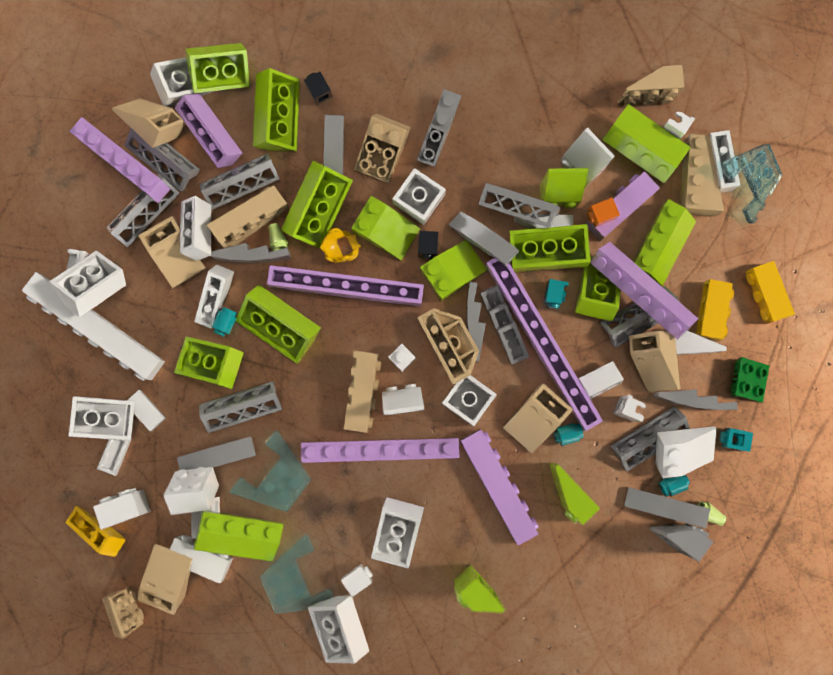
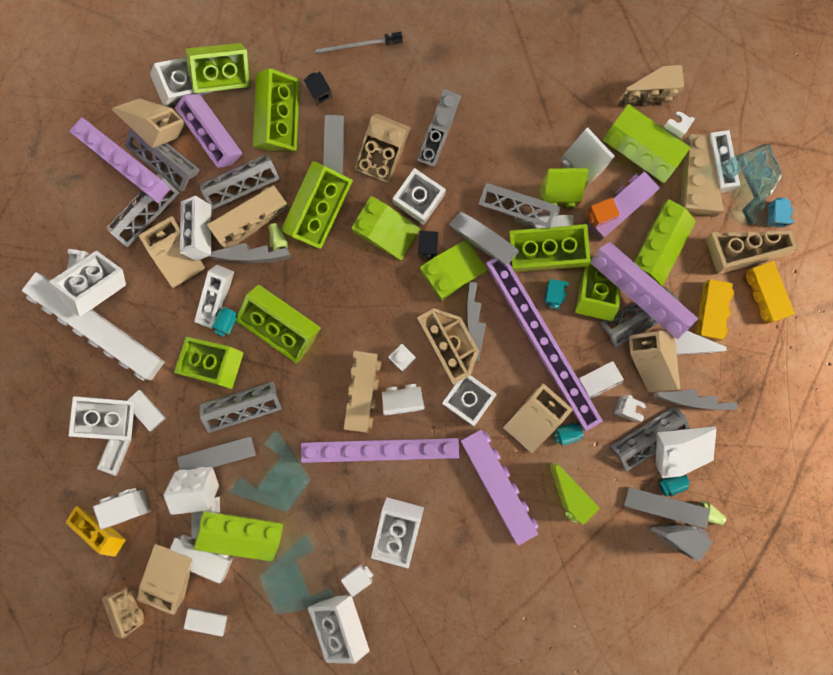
lavender brick [267,265,424,307] -> none
yellow helmet [320,228,361,263] -> none
lime slope [454,565,505,613] -> none
light grey slope [479,285,529,364] -> none
teal brick [719,428,753,452] -> none
green hinge [730,357,770,403] -> none
none -> white tile [184,608,228,636]
none -> flat silver piece [315,31,403,53]
none -> tan wedge [705,231,798,275]
none -> medium azure brick [768,197,794,227]

